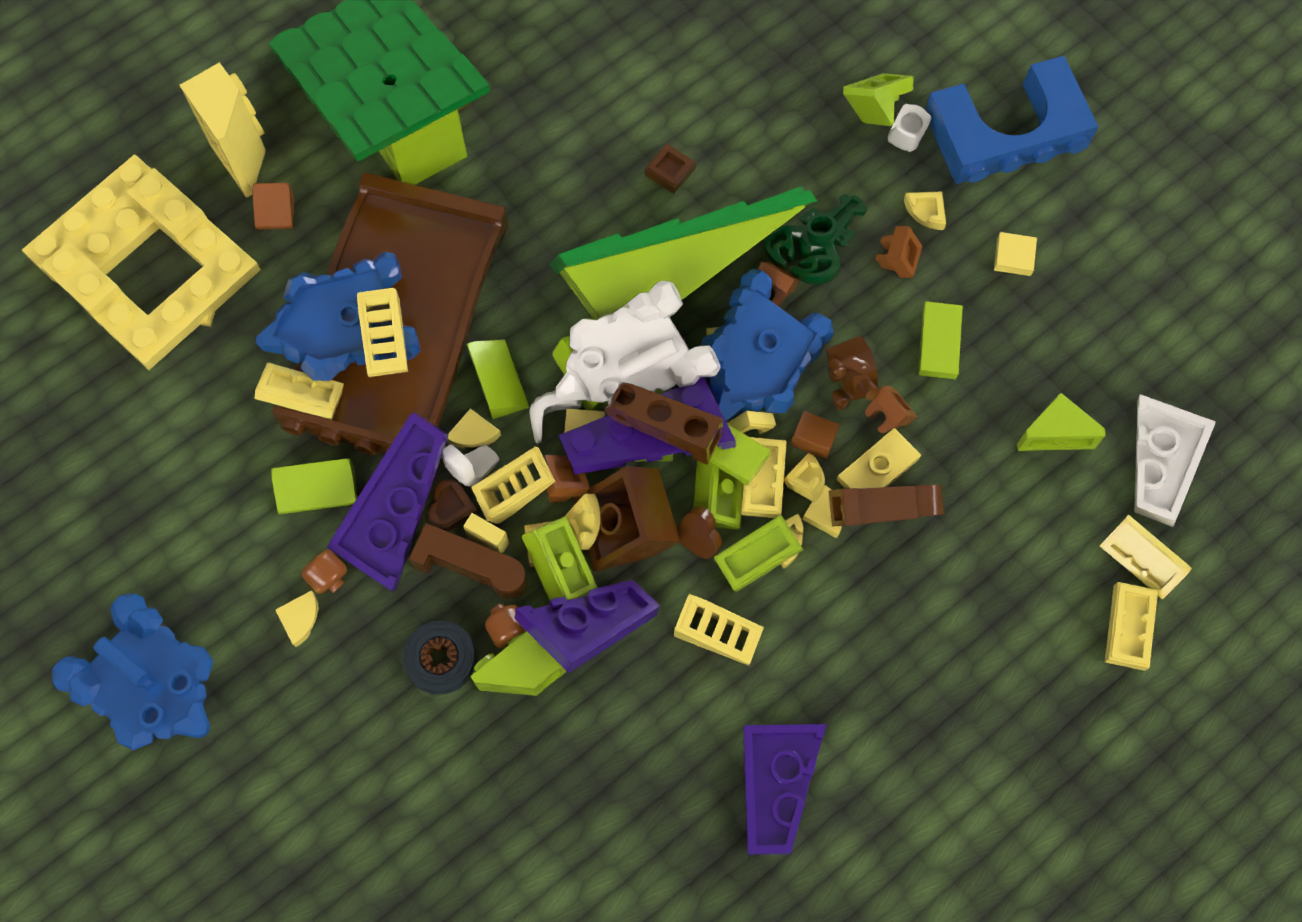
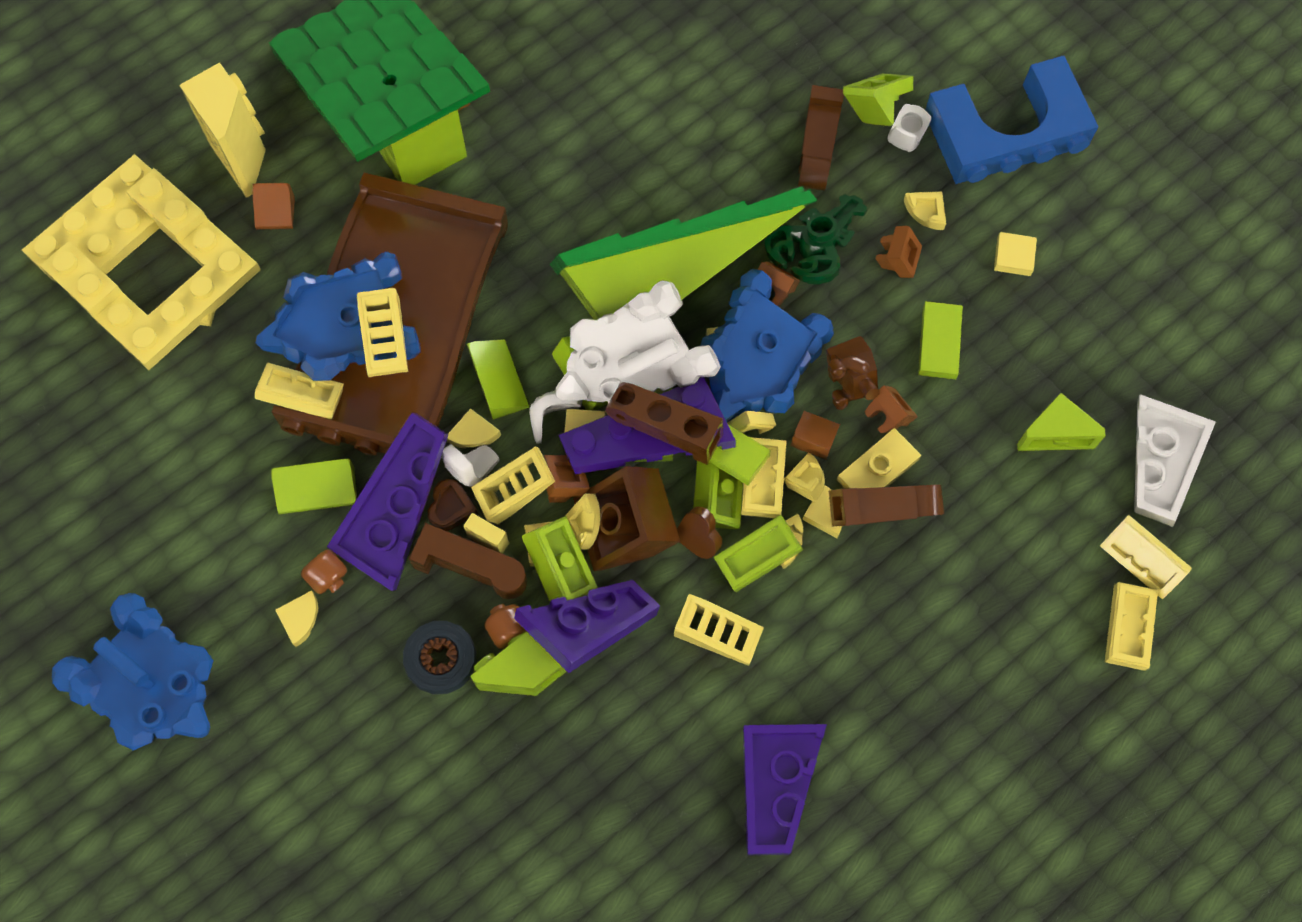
reddish brown tile [645,143,696,194] -> none
none -> reddish brown leg [798,85,844,191]

